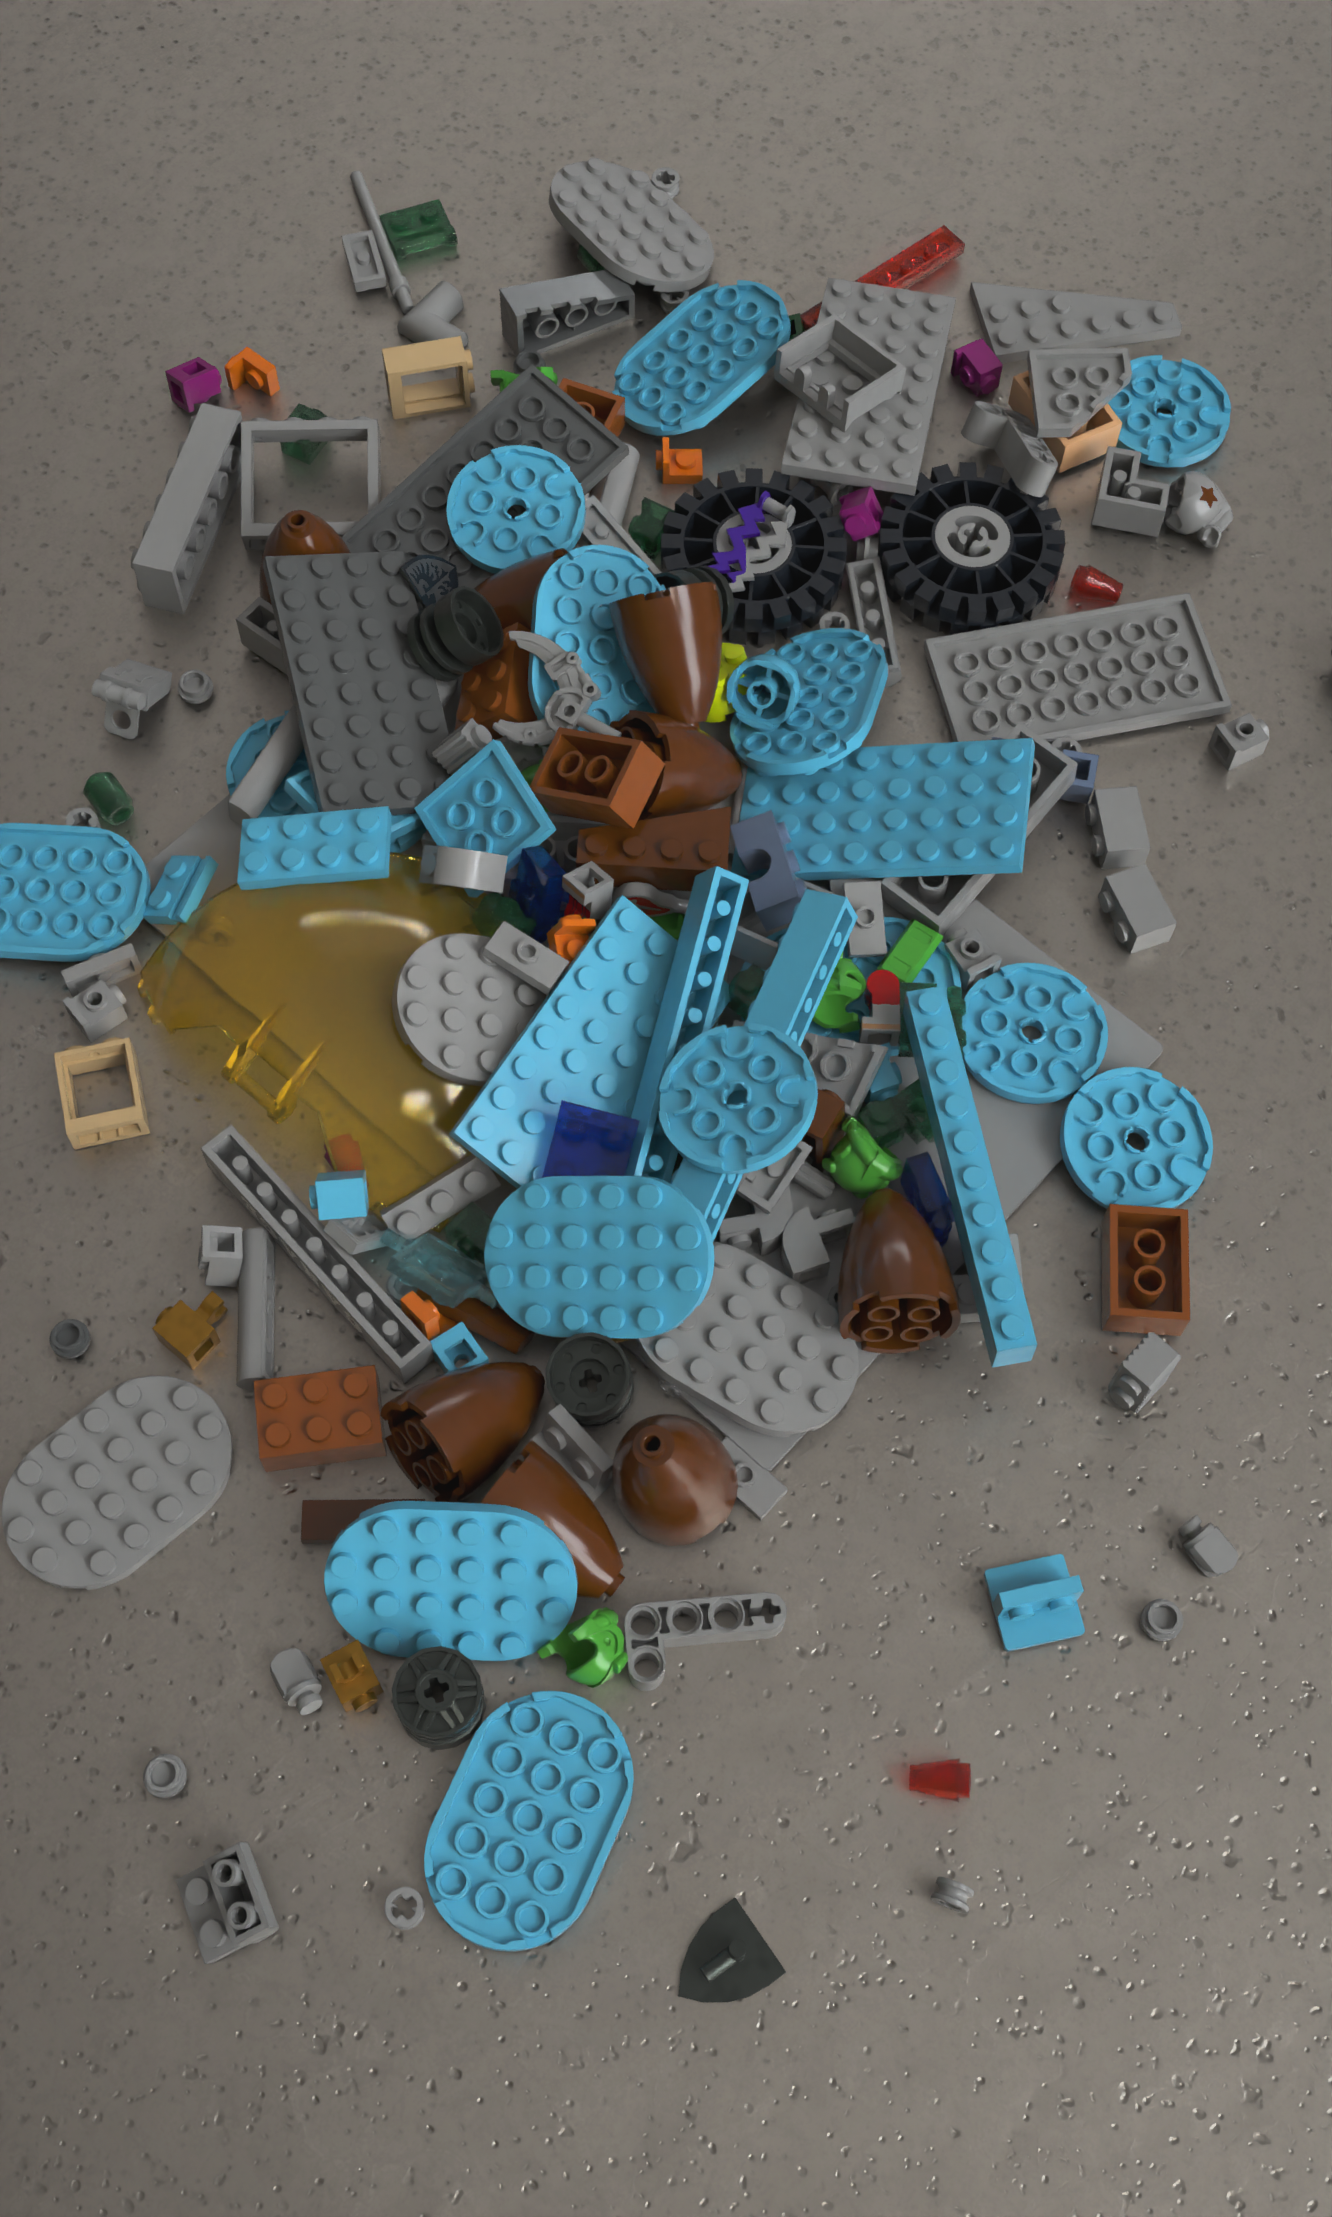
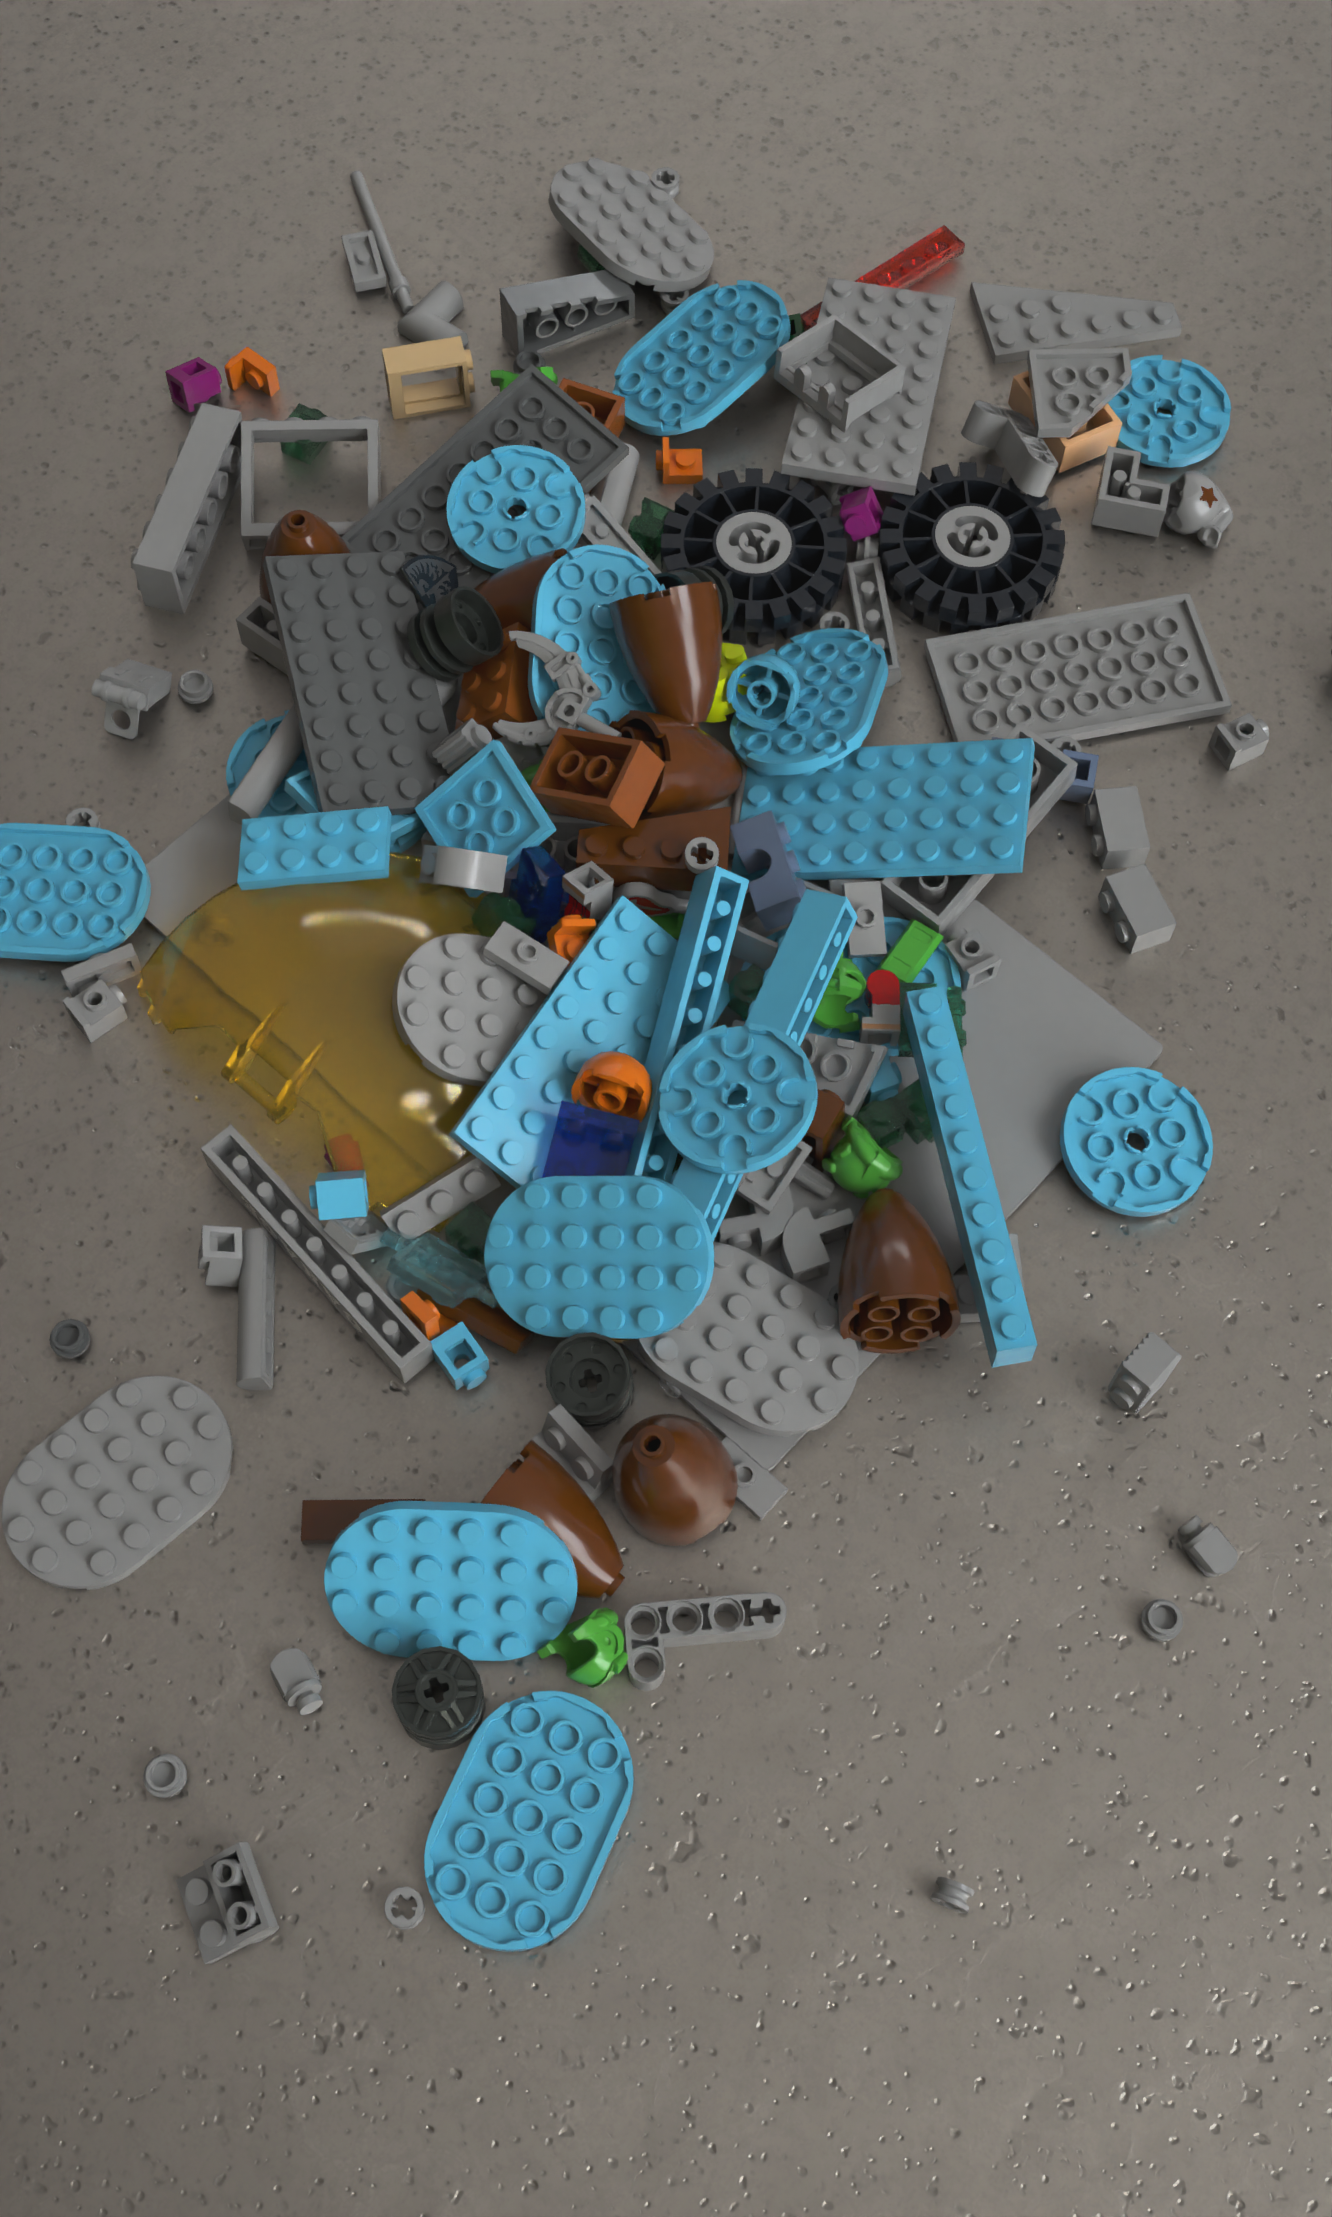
tan window [54,1037,150,1150] -> none
clear green brick [83,772,134,825] -> none
medium azure plate [143,855,219,925] -> none
pearl gold brick [152,1291,228,1370] -> none
dark orange brick [253,1365,387,1472] -> none
pearl gold brick [320,1639,384,1712] -> none
clear green plate [379,199,458,261] -> none
reddish brown cylinder [380,1362,545,1502] -> none
pearl dark grey shield [678,1898,786,2003] -> none
piece [708,490,796,593] -> none
piece [900,1151,955,1248] -> none
clear red cone [909,1758,971,1802] -> none
magenta brick [950,338,1003,397] -> none
medium azure plate [956,963,1108,1104] -> none
medium azure bracket [984,1554,1085,1652] -> none
clear red cone [1069,564,1123,603] -> none
dark orange brick [1101,1204,1190,1336] -> none
none -> orange cylinder [571,1051,652,1128]
none -> light grey bush [685,837,719,874]

